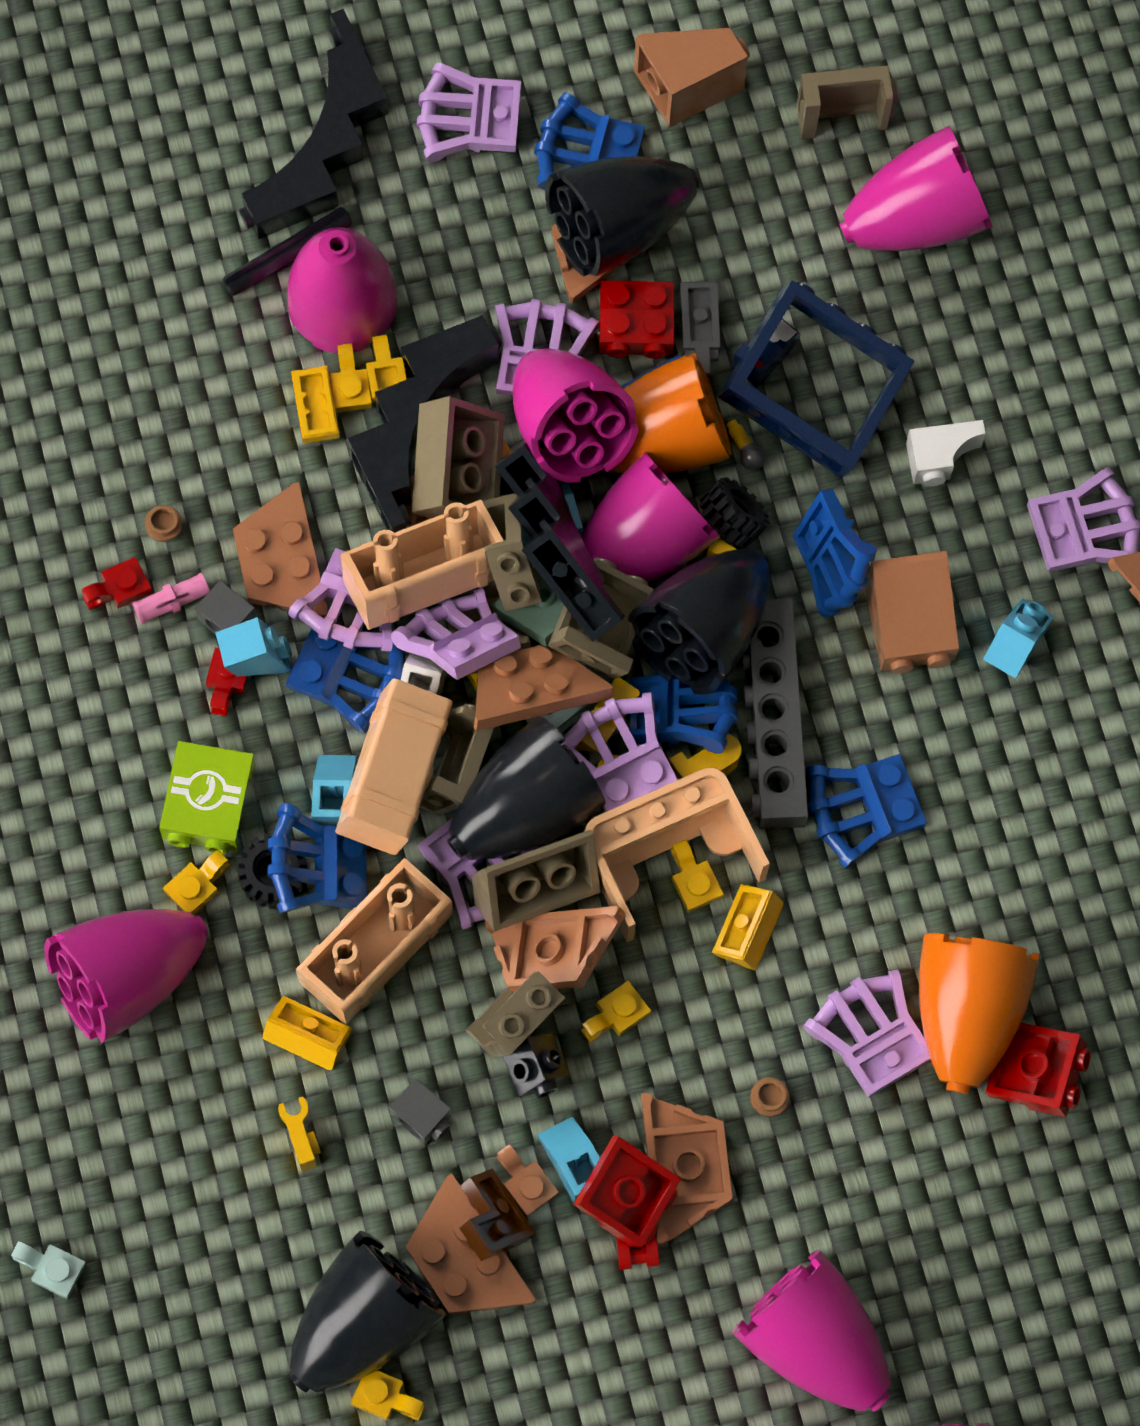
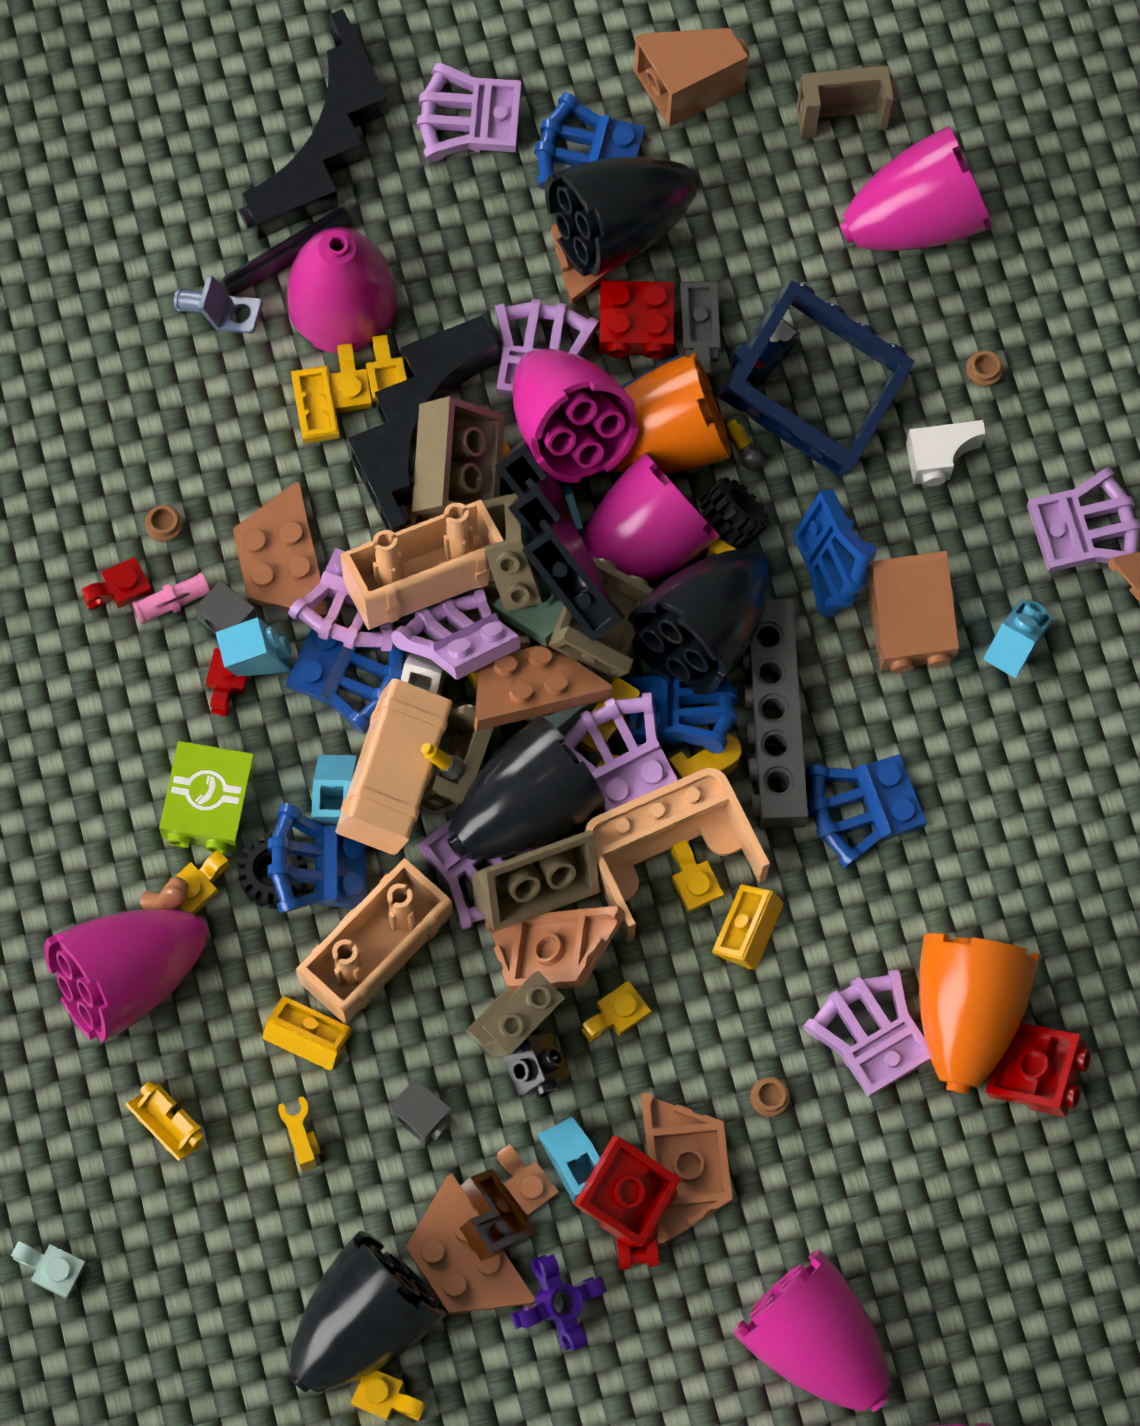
none -> yellow hinge [125,1081,205,1161]
none -> nougat arm [140,876,189,910]
none -> sand blue bracket [174,276,263,334]
none -> piece [421,743,465,782]
none -> dark purple pin [510,1254,607,1351]
none -> medium nougat plate [966,351,1003,387]

